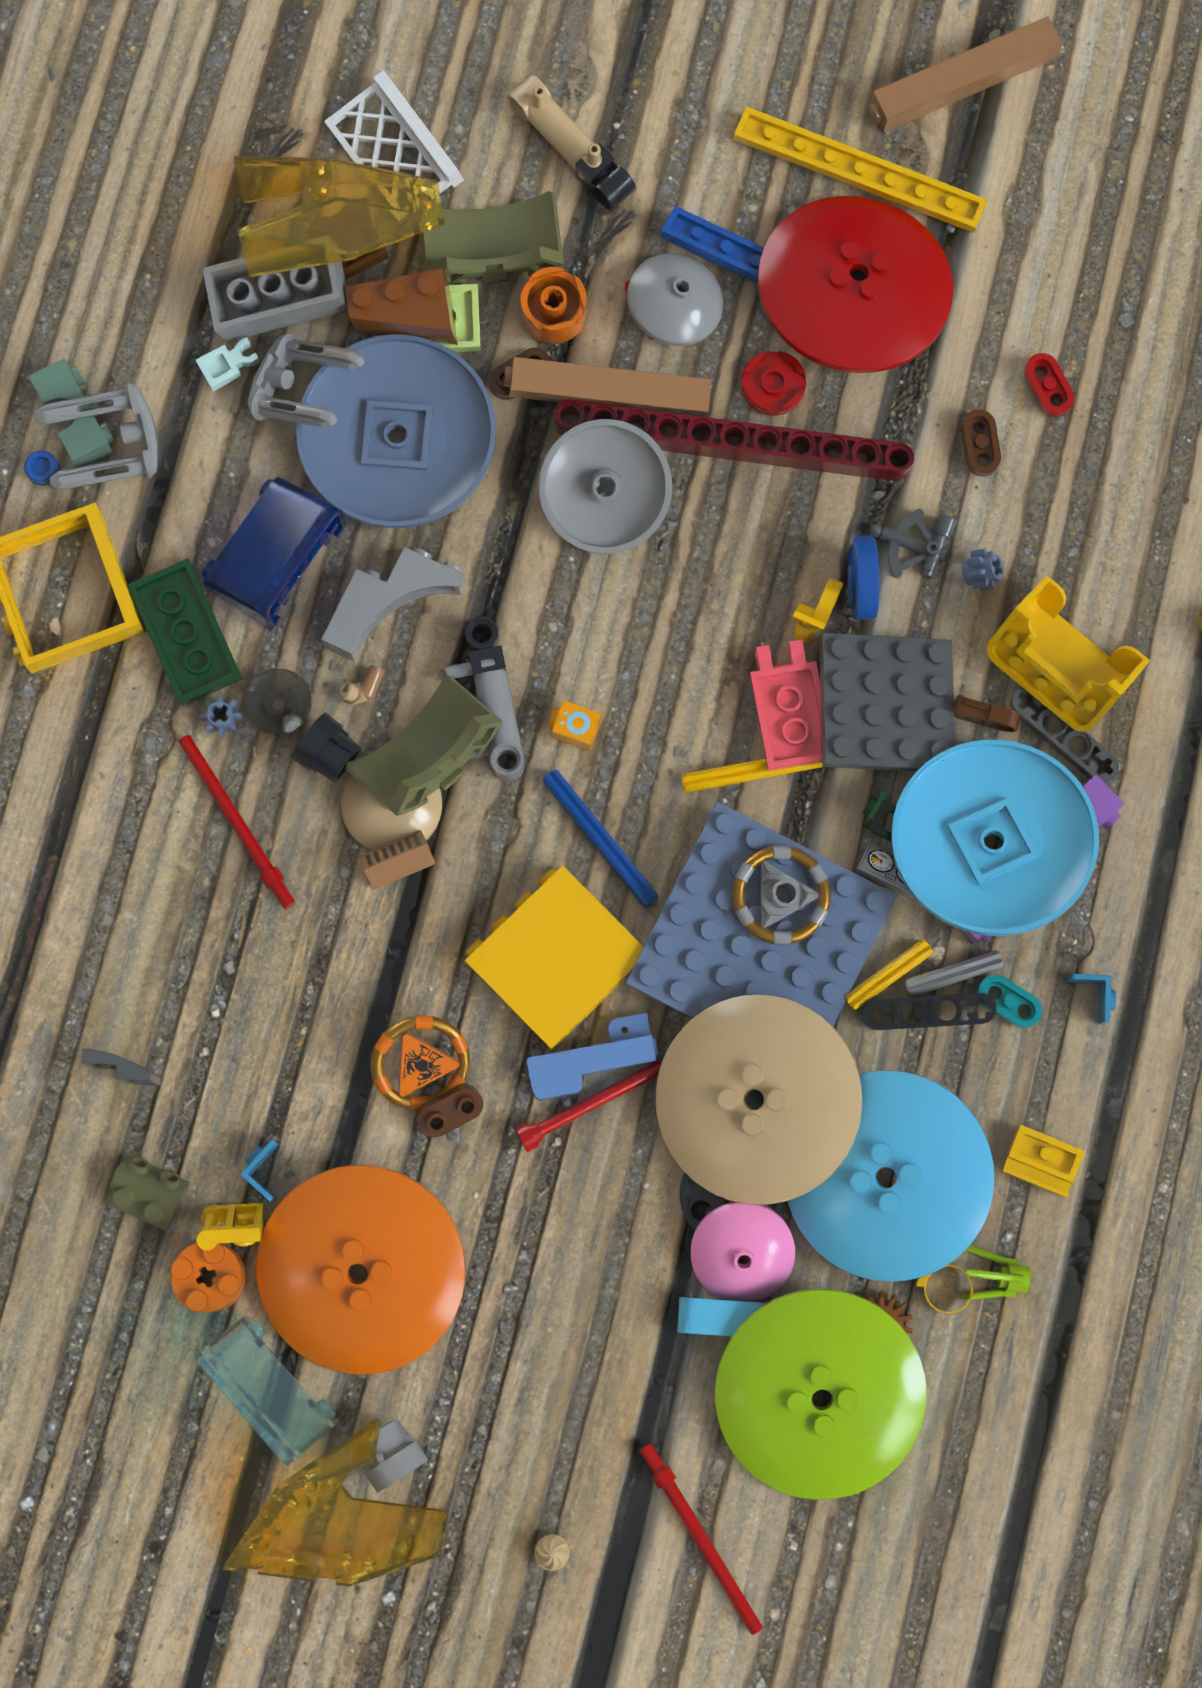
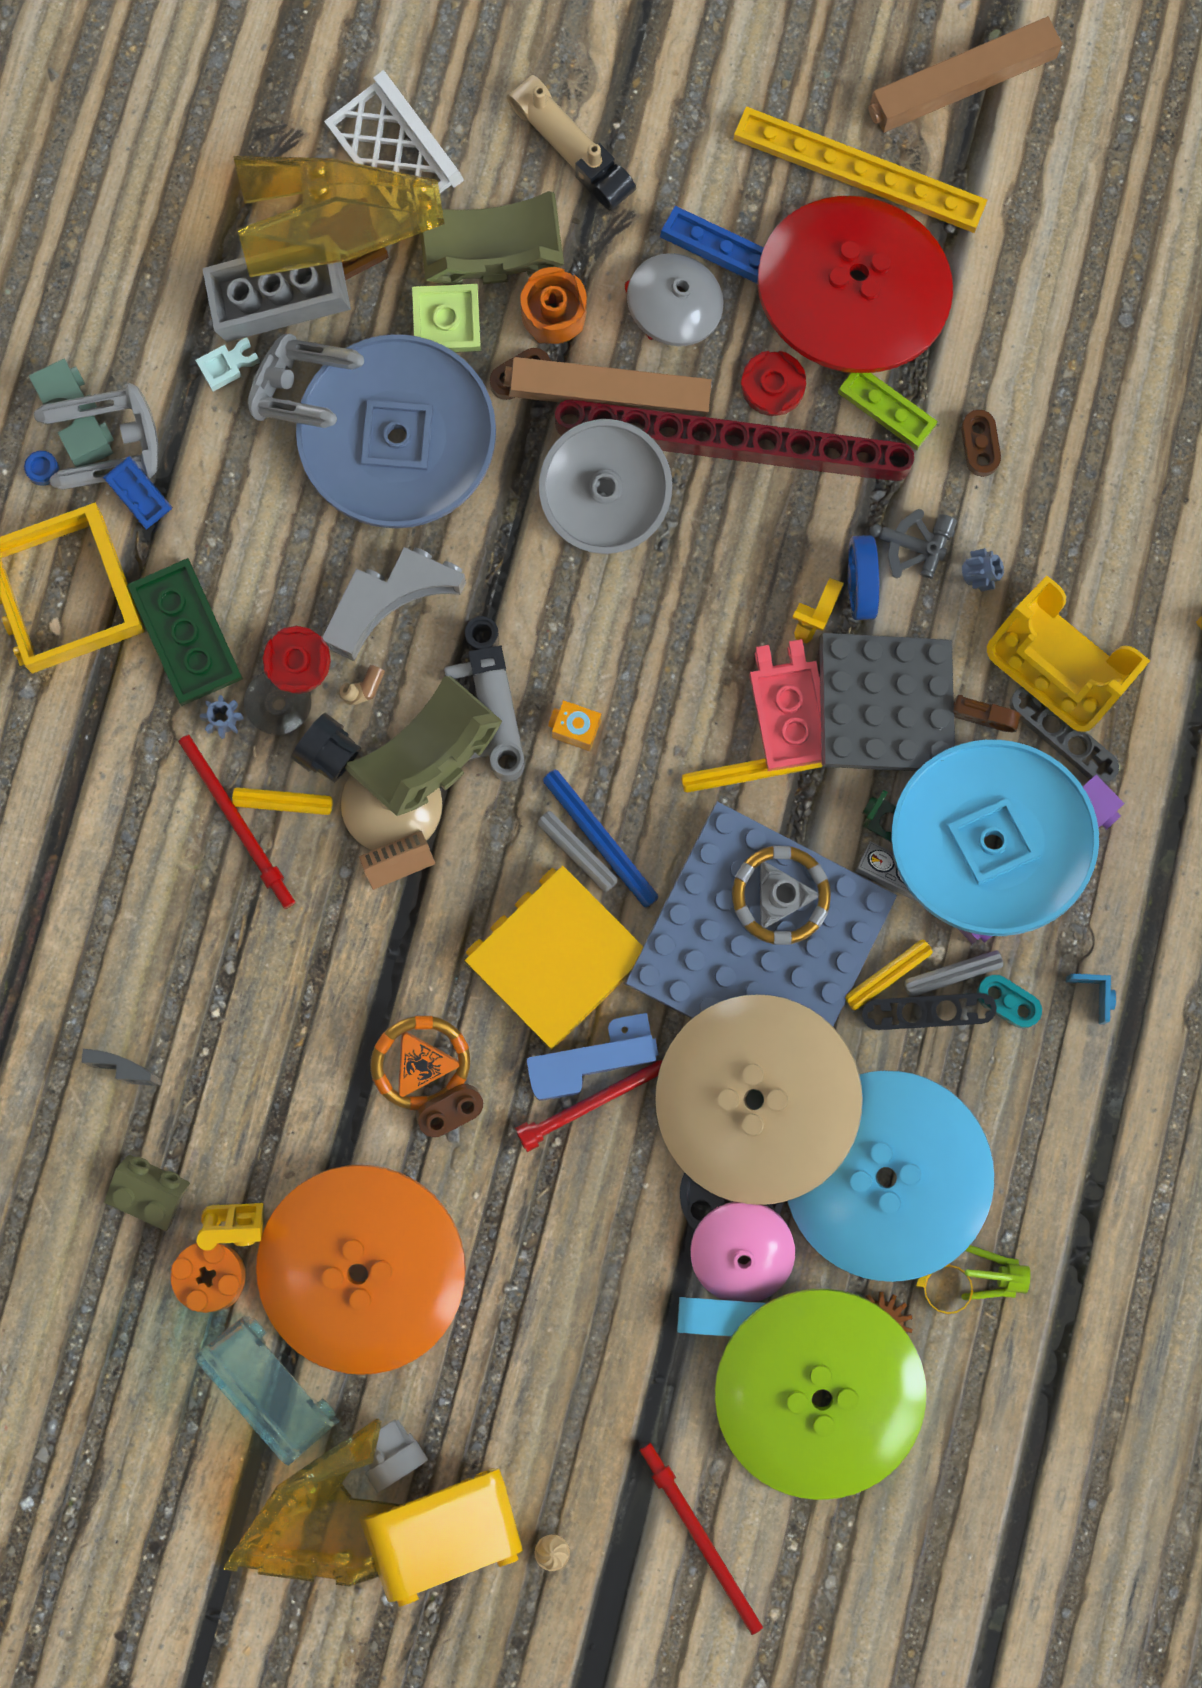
clear blue windscreen [202,477,347,632] -> none
dark azure bracket [240,1139,279,1202] -> none
dark orange wedge [345,269,458,345] -> none
yellow plate [1001,1125,1085,1198] -> none
red plate [1024,353,1074,417] -> none
none -> blue plate [103,456,173,530]
none -> yellow axle [232,787,333,815]
none -> red tile [262,625,331,694]
none -> yellow windscreen [360,1468,523,1607]
none -> light grey axle [538,811,617,892]
none -> lime plate [838,373,938,450]

